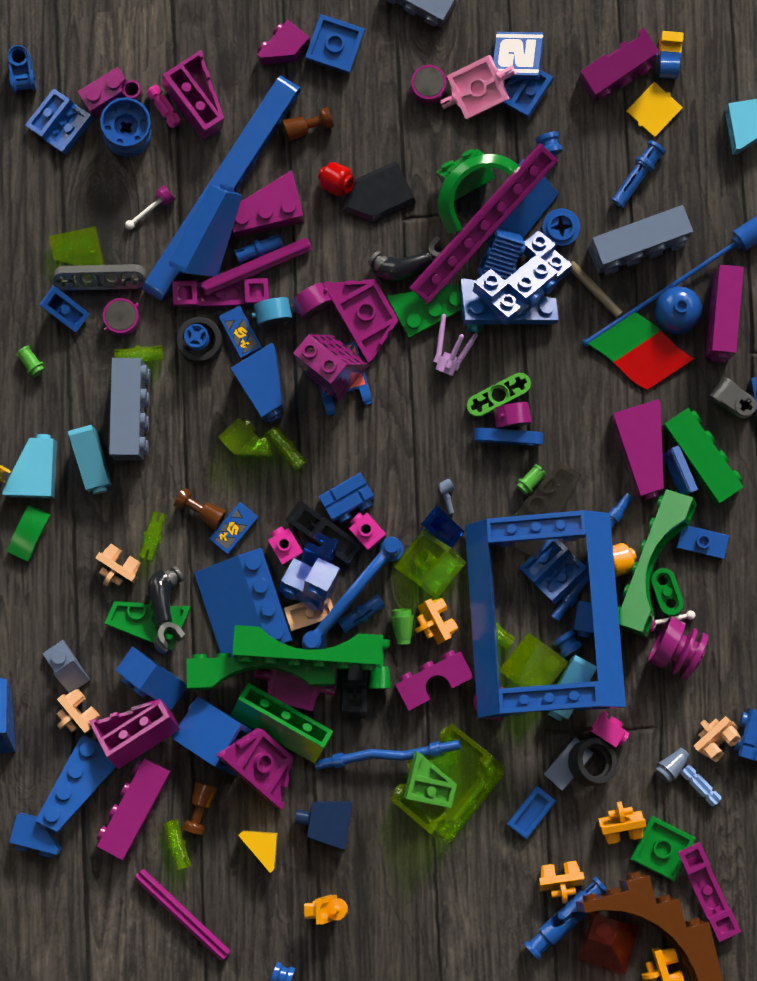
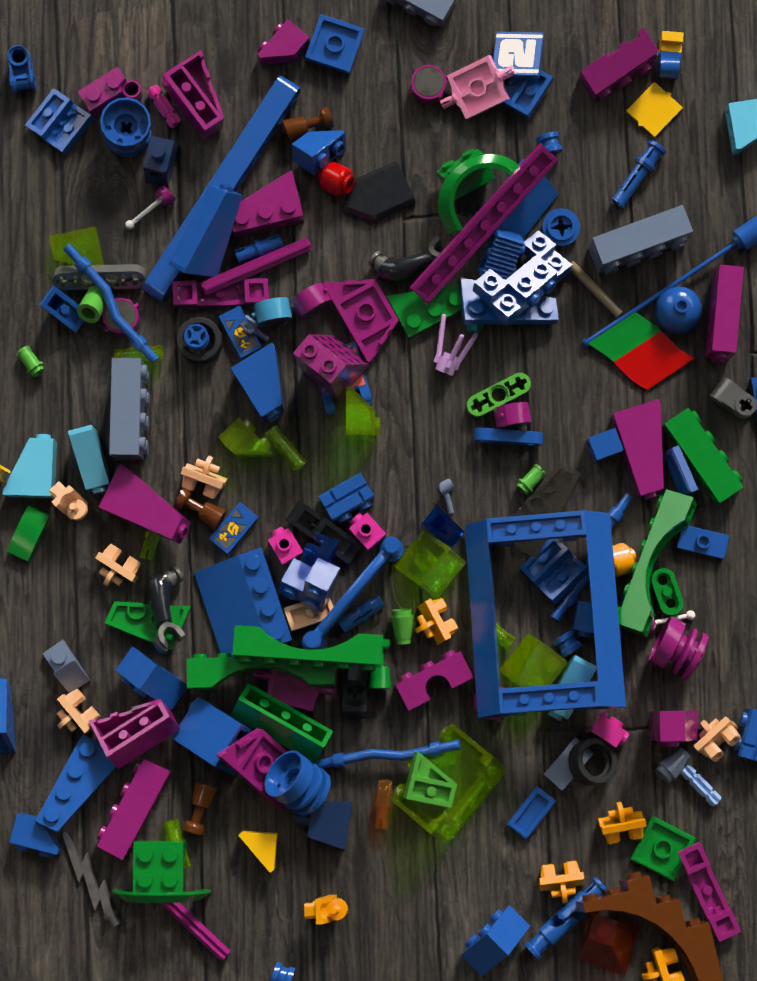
none -> light nougat hips [49,482,88,521]
none -> blue bar [63,244,159,364]
none -> flat silver piece [63,832,121,928]
none -> bright green brick [77,286,106,323]
none -> magenta slope [99,464,190,544]
none -> green piece [112,841,212,903]
none -> dark blue torso [143,136,179,188]
none -> light nougat hips [181,456,228,499]
none -> sand blue hand [239,315,269,342]
none -> blue wheel [264,750,331,816]
none -> blue slope [292,130,346,175]
none -> clear neon green slope [346,386,380,441]
none -> clear orange axle [374,779,393,829]
none -> blue brick [461,905,530,976]
none -> blue panel [586,428,623,463]
none -> magenta wedge [650,711,699,746]

